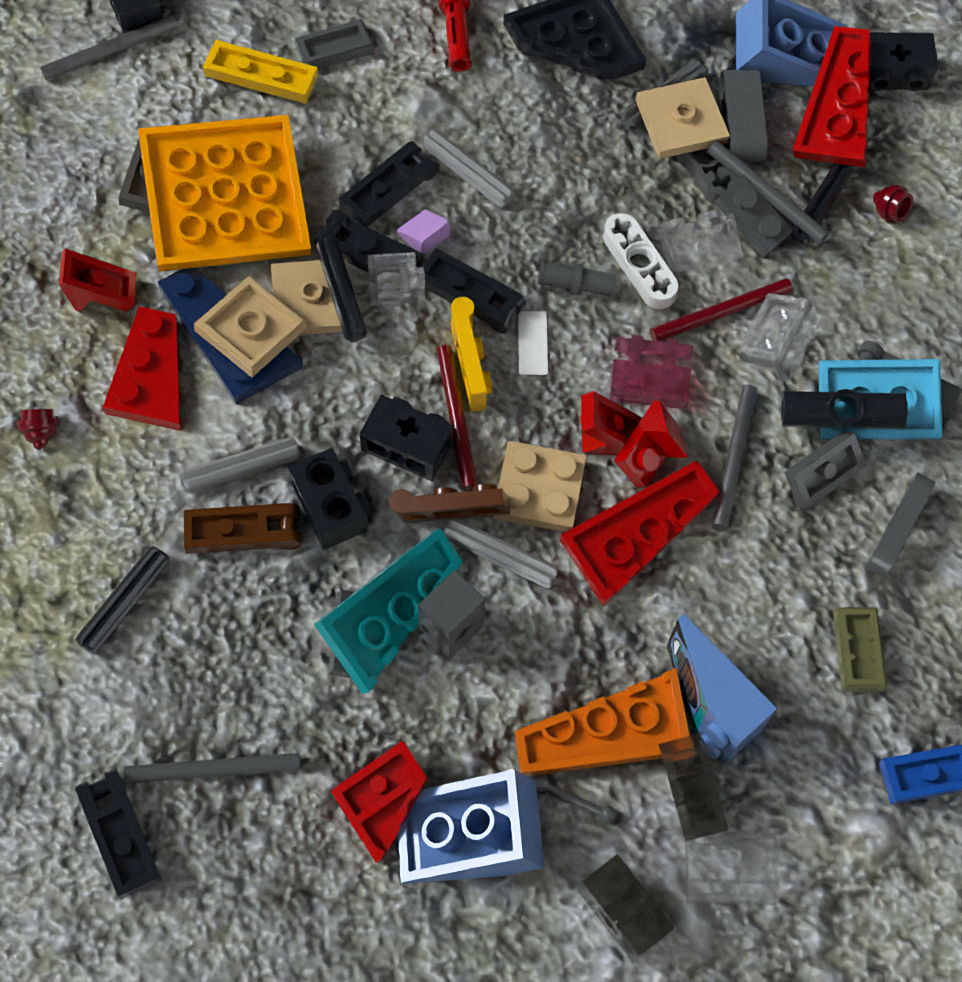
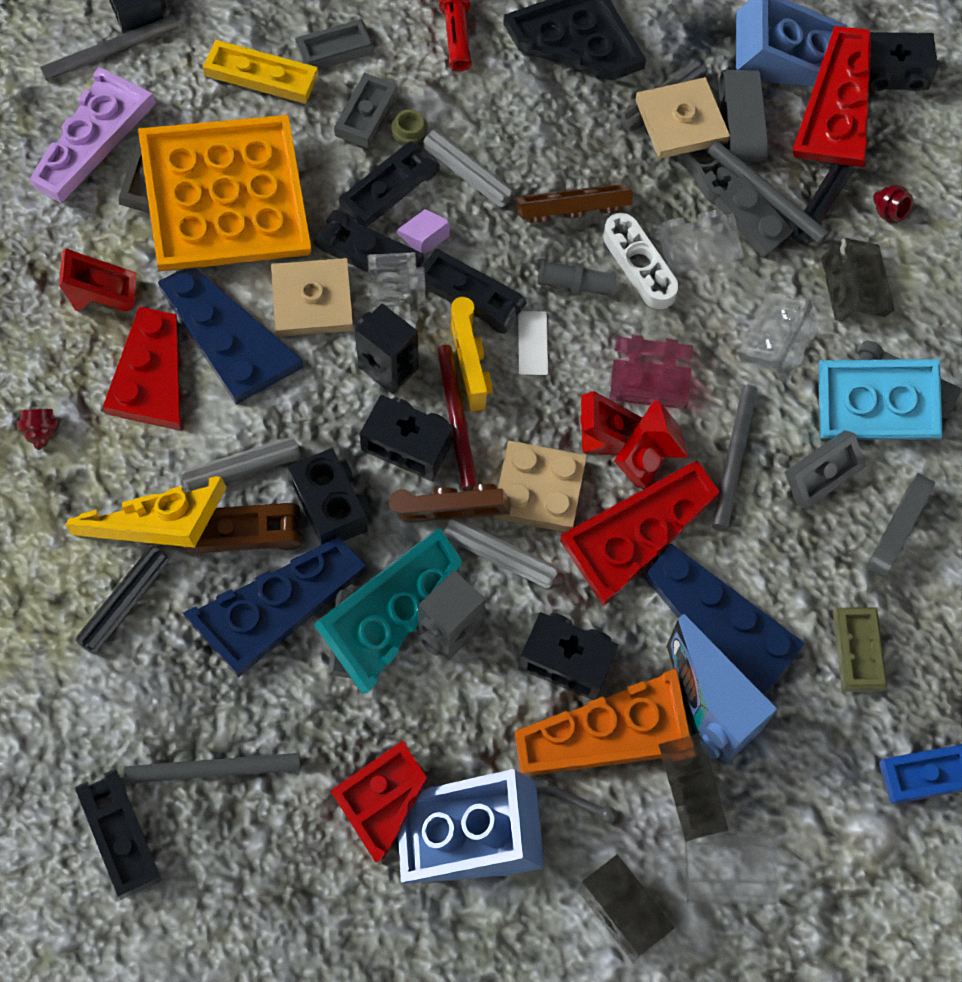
tan plate [194,276,306,377] -> none
black axle [316,237,367,343] -> none
dark red bar [650,278,793,343] -> none
black piece [781,389,908,431] -> none
none -> lavender wing [29,66,156,203]
none -> yellow wing [65,476,227,548]
none -> dark blue wing [183,537,366,678]
none -> dark grey plate [334,73,398,148]
none -> black brick [355,303,419,395]
none -> olive plate [391,109,428,145]
none -> reddish brown plate [515,183,633,223]
none -> black brick [518,612,619,700]
none -> dark blue wing [645,543,805,696]
none -> clear smoke bracket [821,237,895,321]

